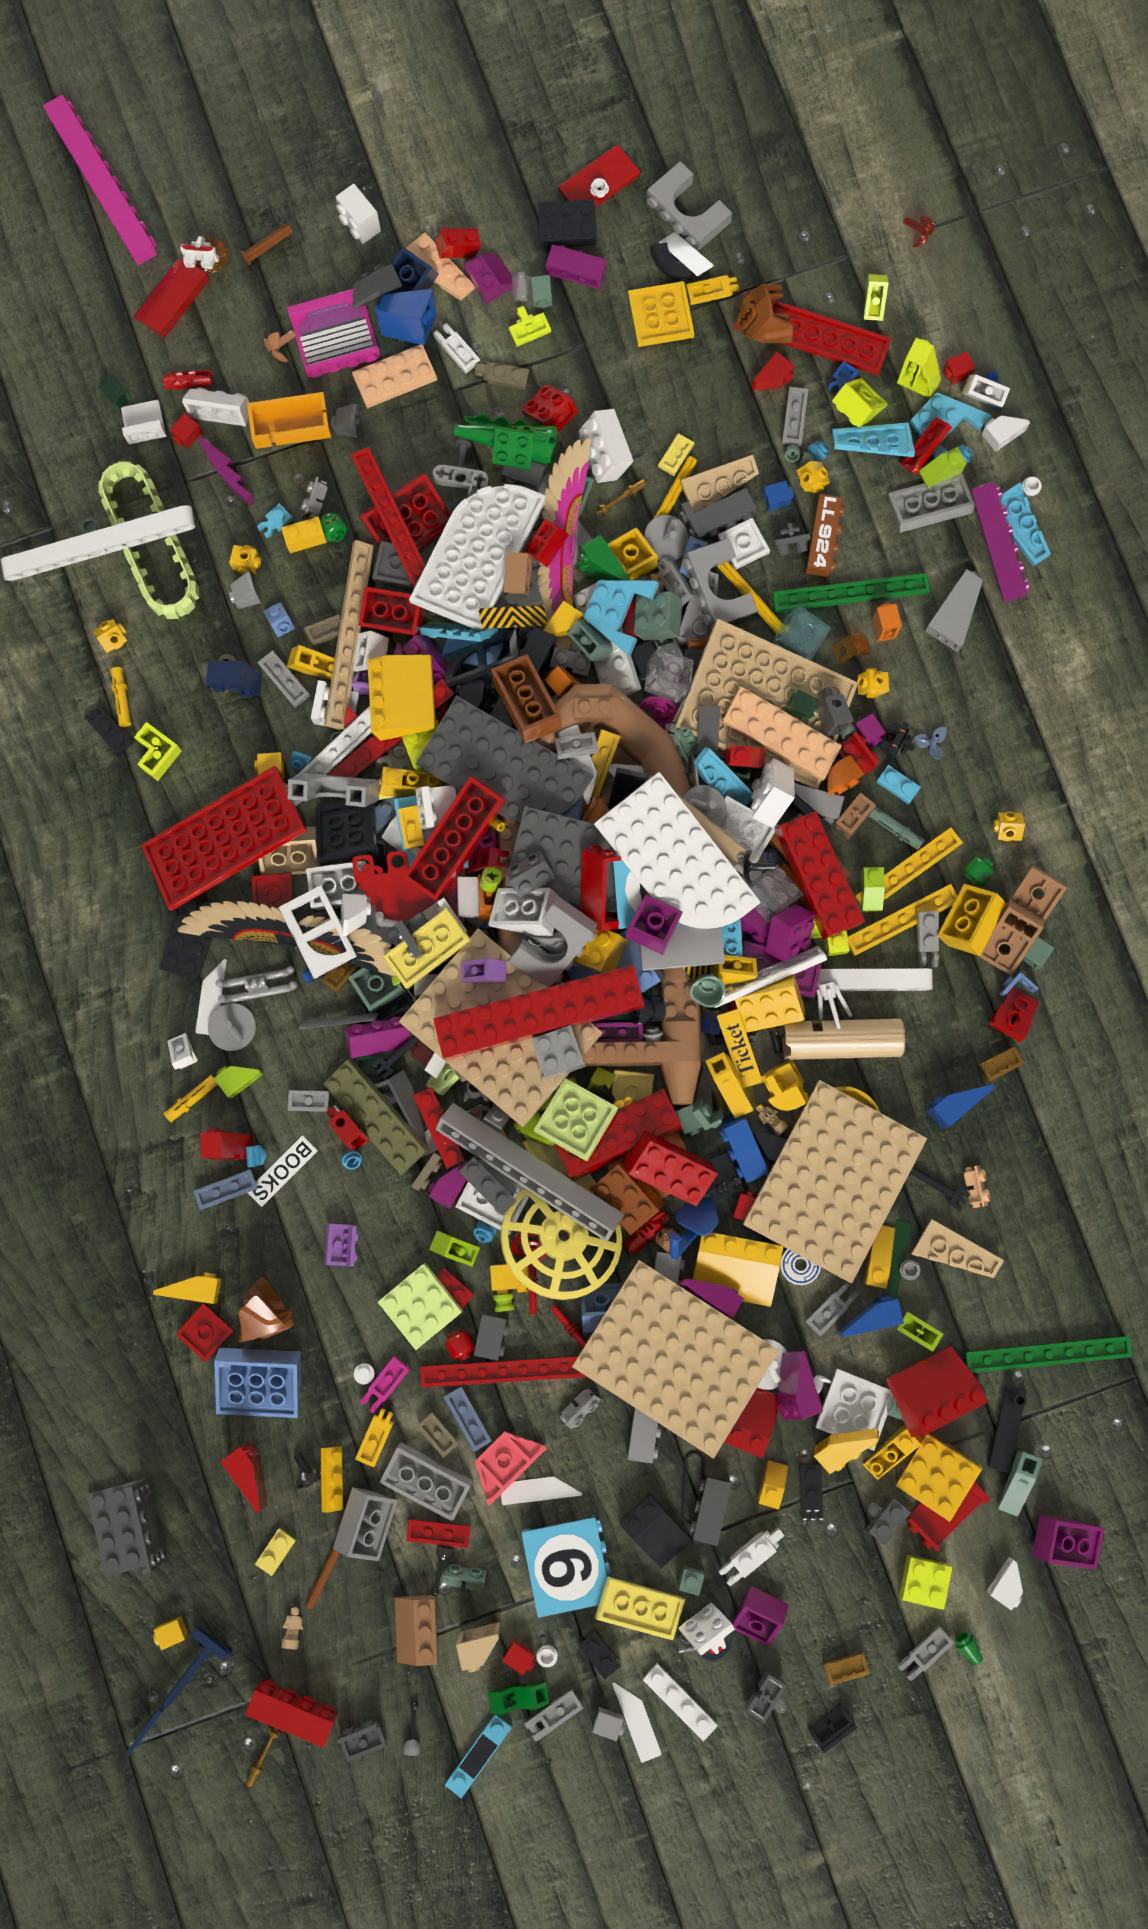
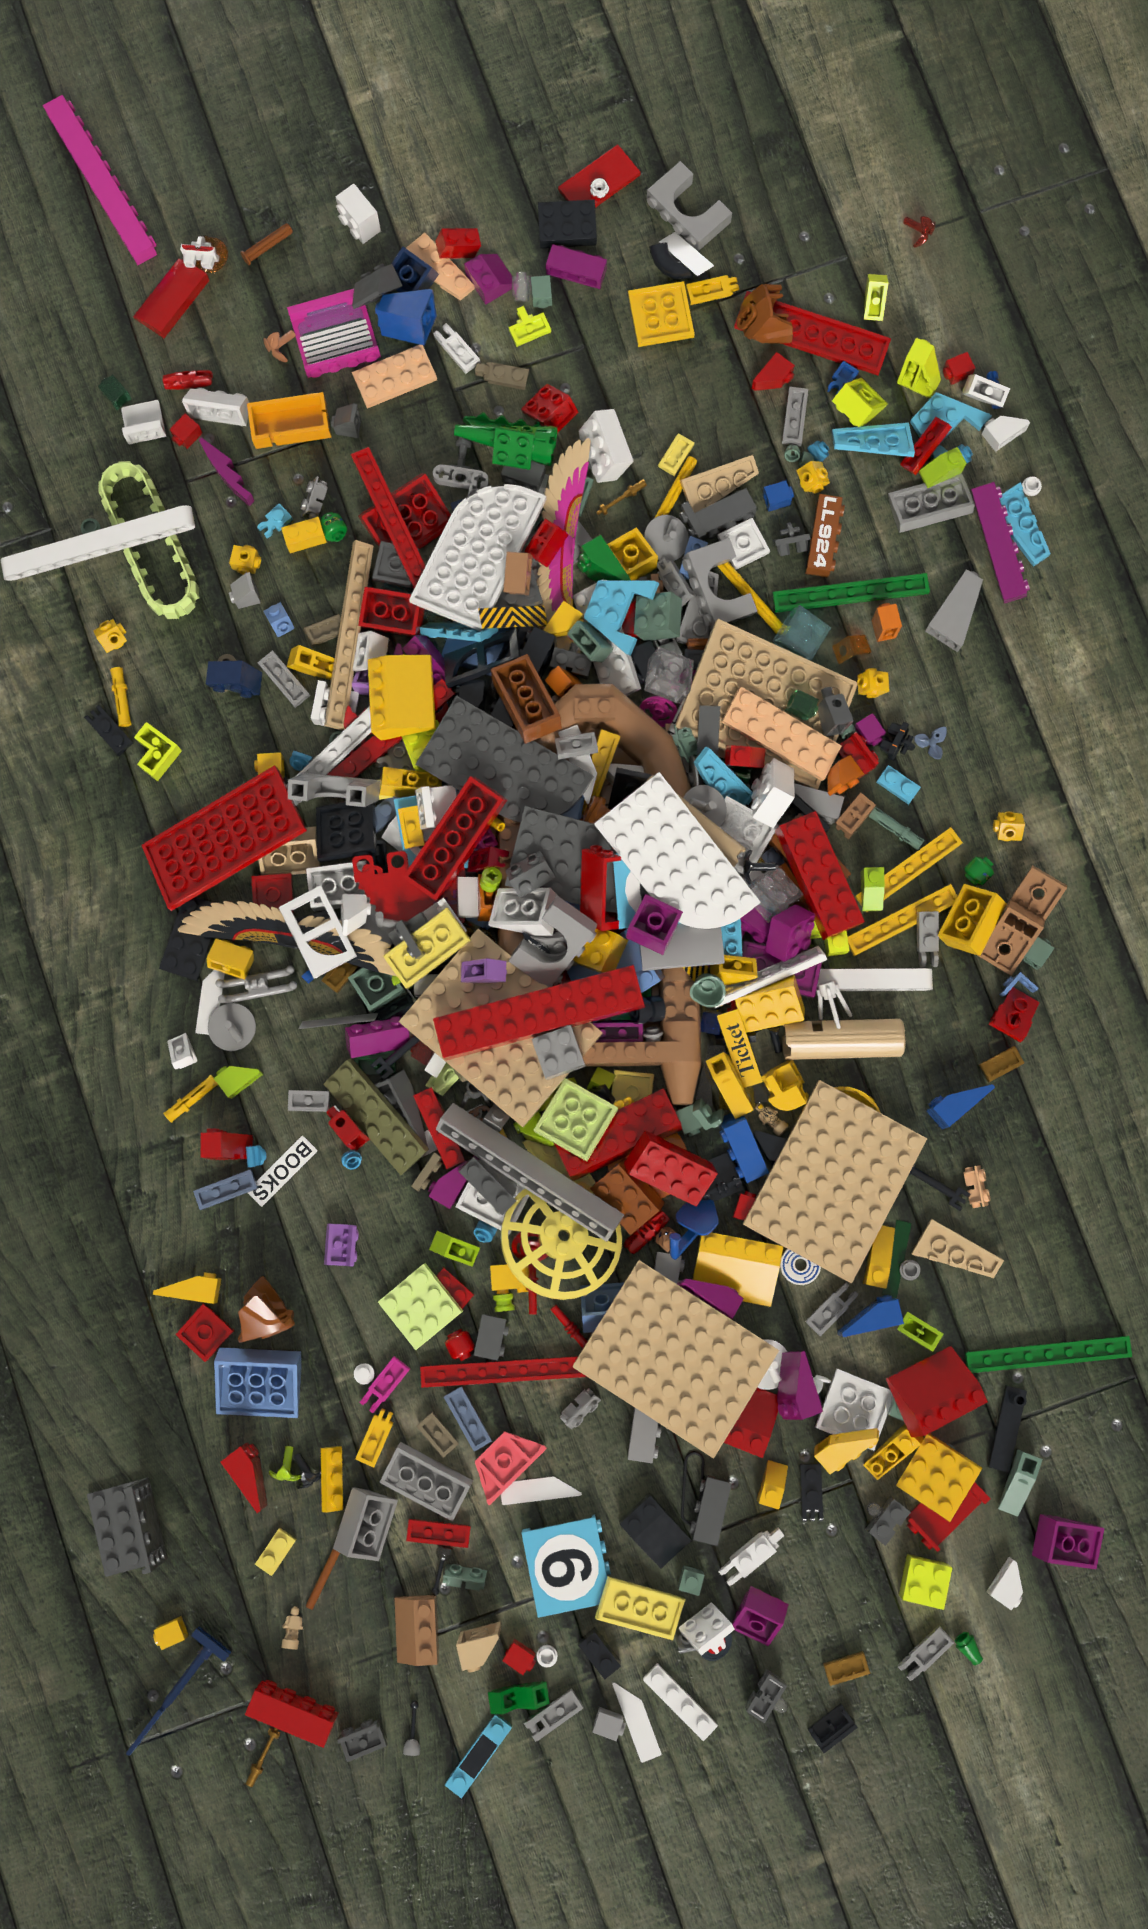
none -> yellow brick [206,939,254,980]
none -> lime plant [269,1446,301,1481]

